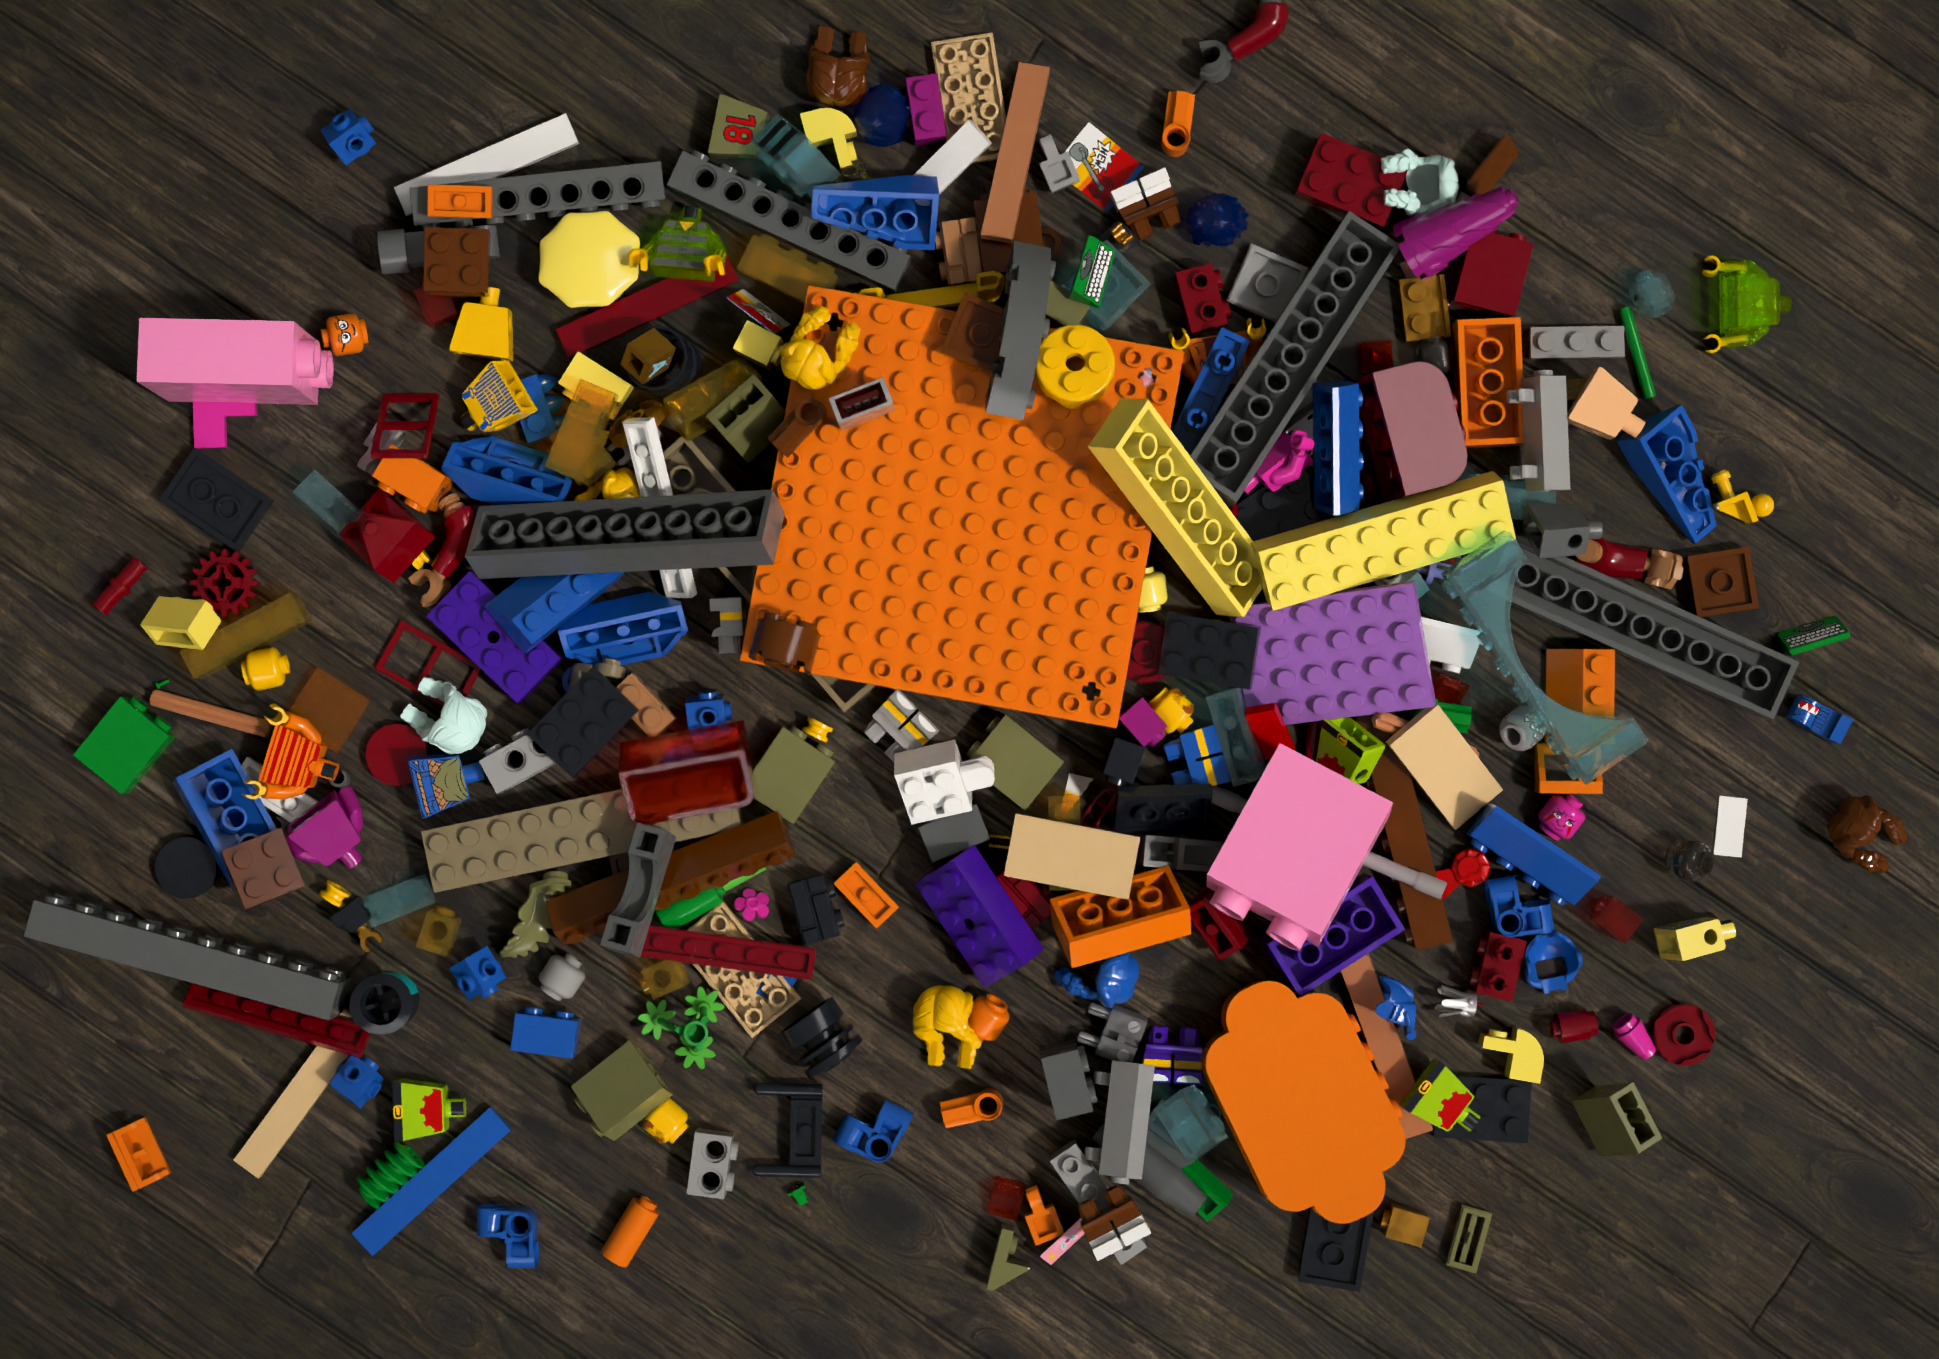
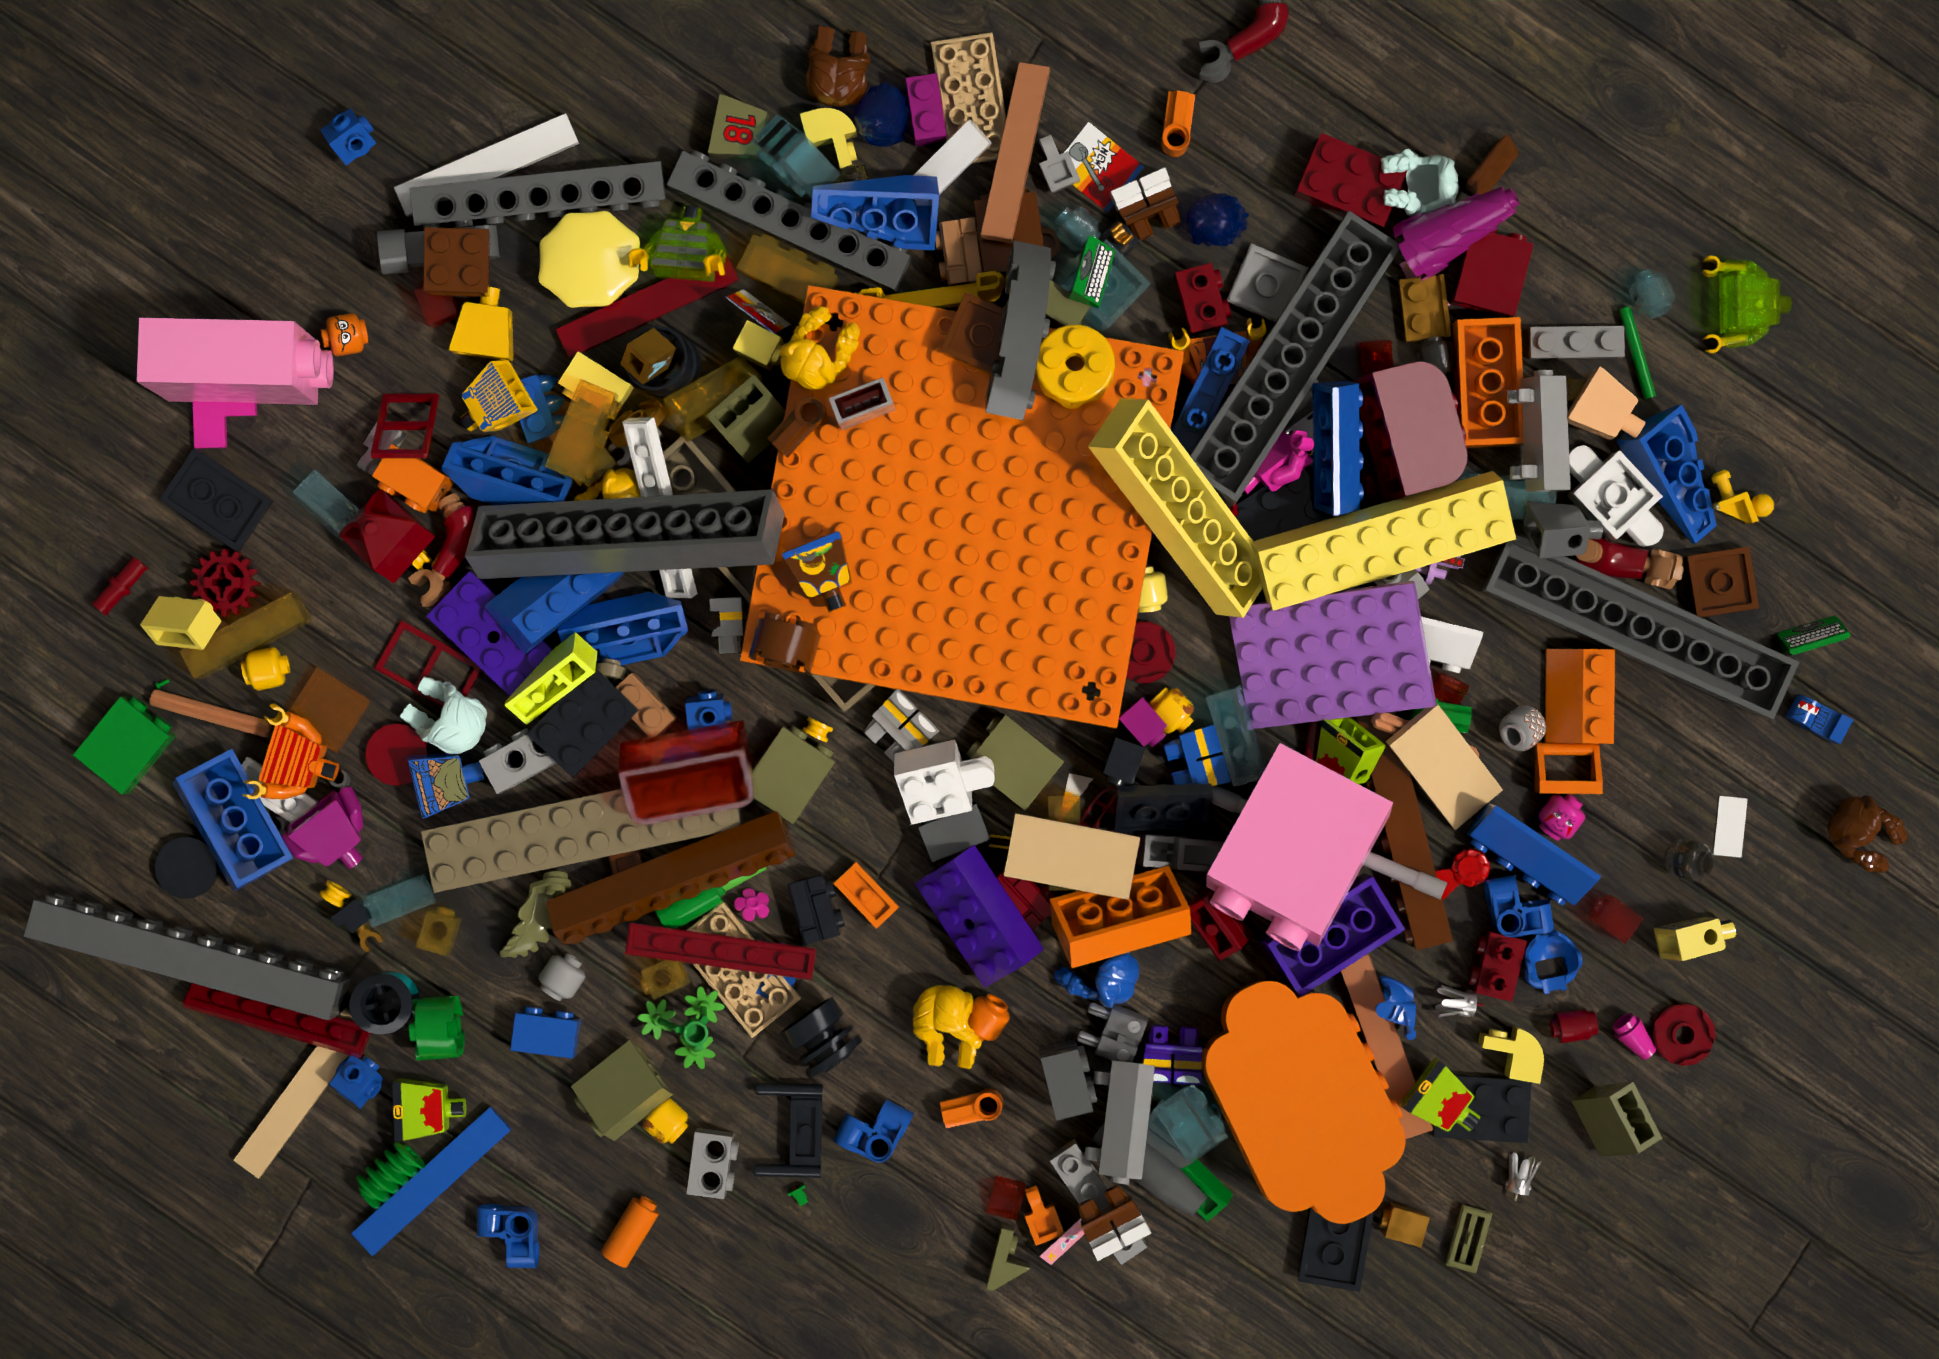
orange hinge [106,1117,171,1192] -> none
reddish brown plate [220,828,305,911] -> none
orange plate [428,184,493,218] -> none
blue brick [449,946,506,1000] -> none
dark grey arch [600,823,676,958] -> none
black plate [1158,611,1261,690] -> none
red tile [1245,702,1295,760] -> none
clear light blue arch [1440,530,1649,785] -> none
none -> green brick [409,996,465,1061]
none -> neon yellow slope [504,632,597,725]
none -> torso [782,531,852,613]
none -> clear light blue head [1055,205,1102,252]
none -> flat silver piece [1505,1152,1542,1201]
none -> white brick [1567,446,1664,547]

